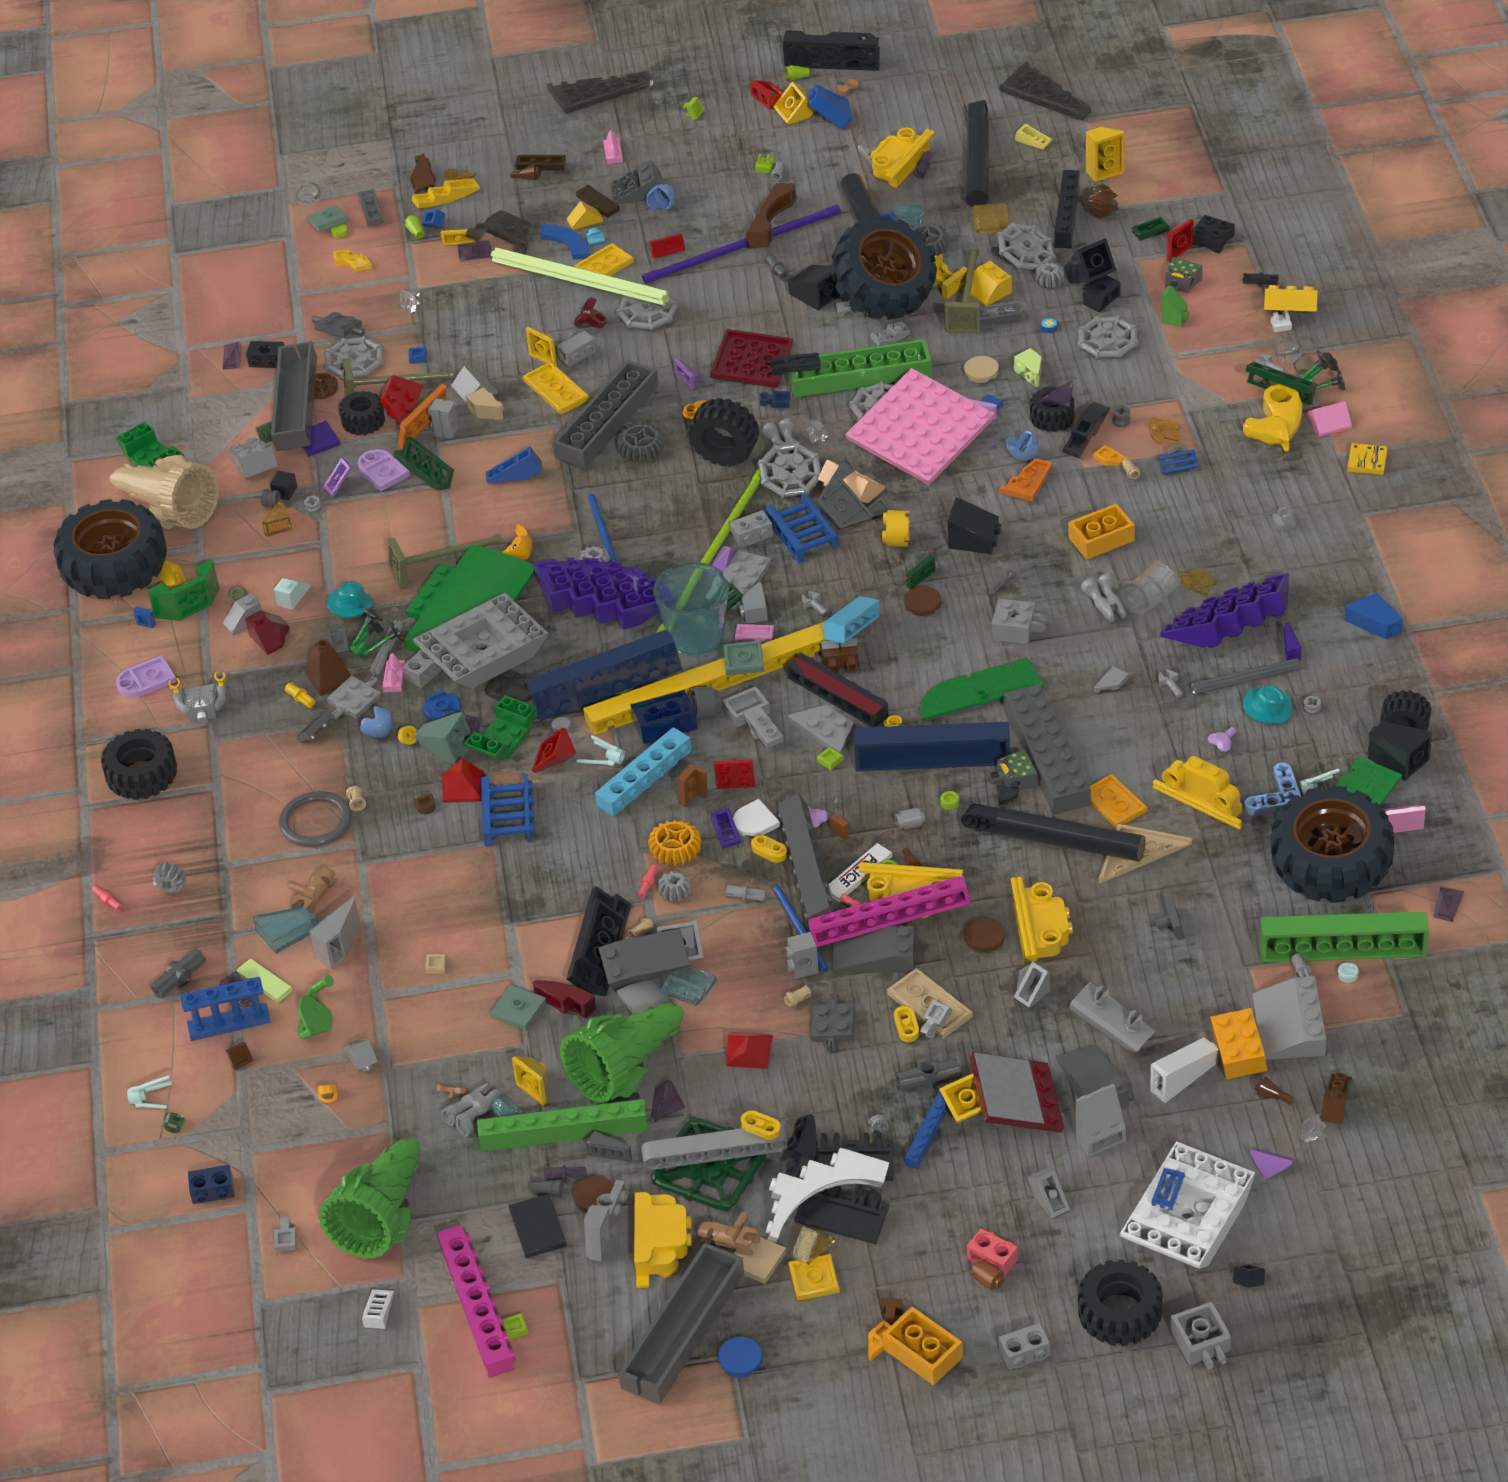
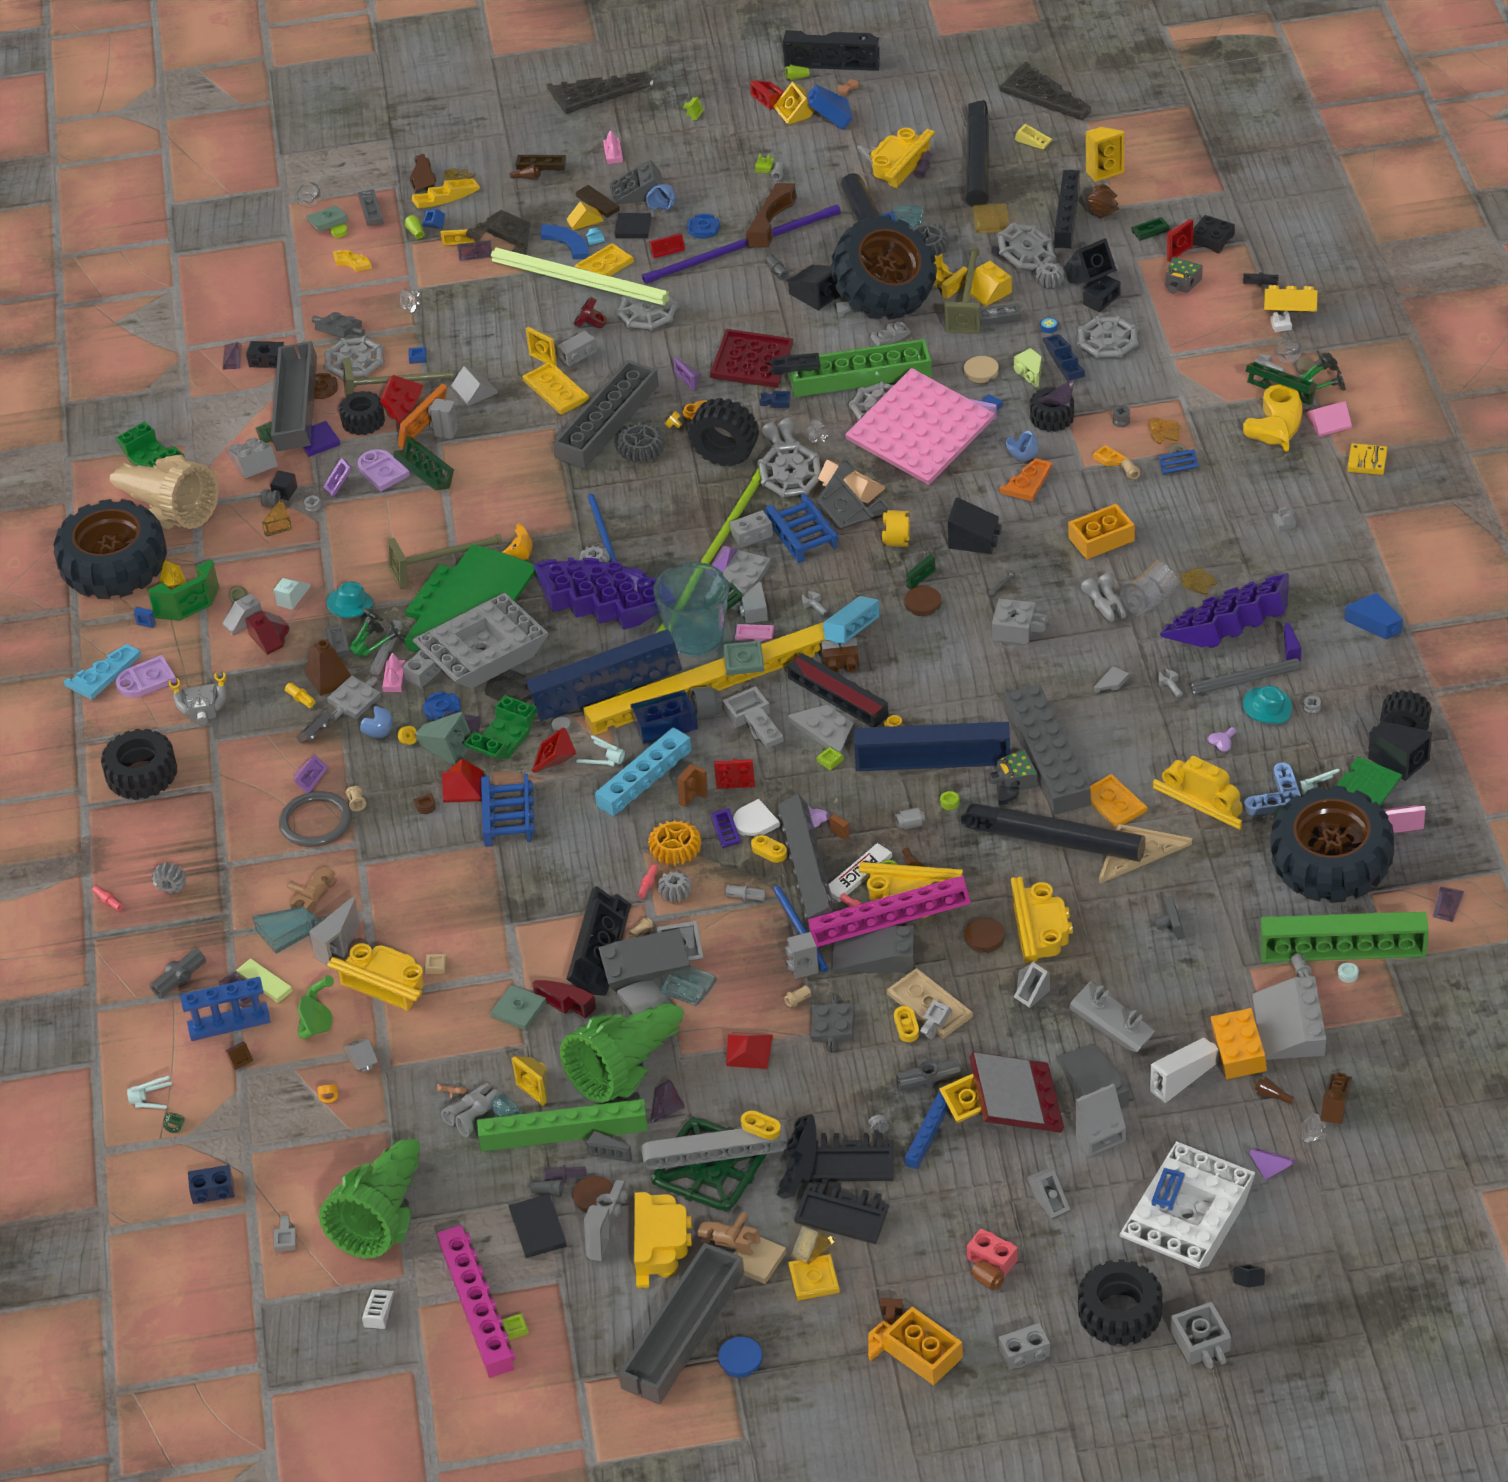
tan slope [466,387,504,420] -> none
blue slope [486,446,543,484] -> none
white arch [765,1148,889,1243] -> none
green door [920,658,1044,721] -> none
black slope [1063,402,1110,459] -> none
bright green slope [1162,286,1189,327] -> none
none -> medium azure wing [63,644,142,700]
none -> medium lavender slope [294,755,328,793]
none -> yellow brick [327,943,424,1011]
none -> black tile [615,213,651,238]
none -> yellow tile [664,411,683,429]
none -> blue tile [687,213,720,239]
none -> dark blue slope [1043,334,1085,381]

